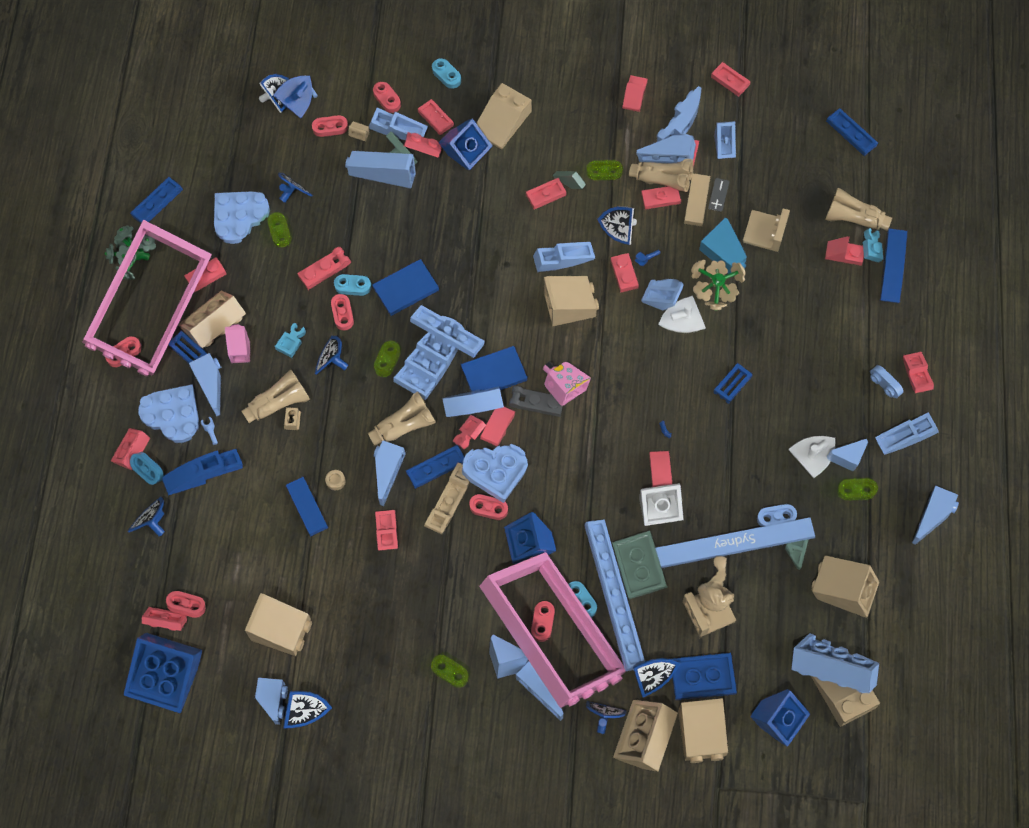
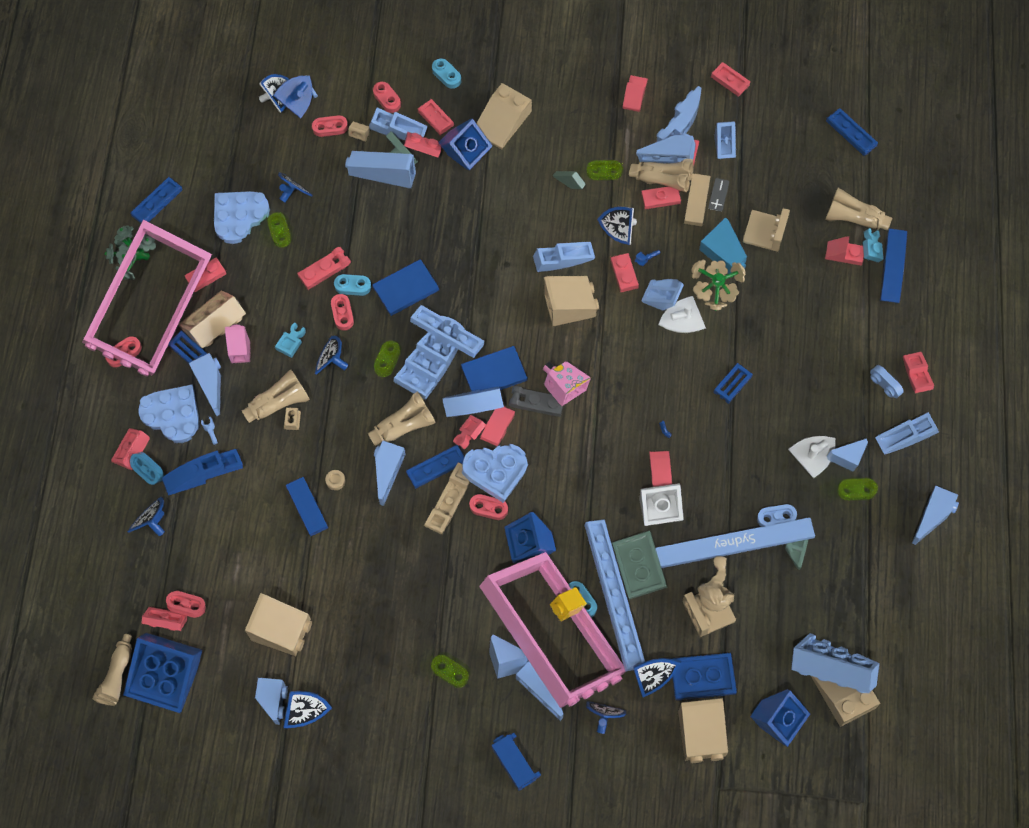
coral slope [375,510,398,551] -> none
coral plate [526,178,566,210] -> none
coral plate [531,601,555,642] -> none
tan slope [613,700,678,771] -> none
tan slope [812,556,879,618] -> none
none -> tan piece [93,634,132,706]
none -> blue brick [492,733,541,791]
none -> yellow brick [550,587,587,621]

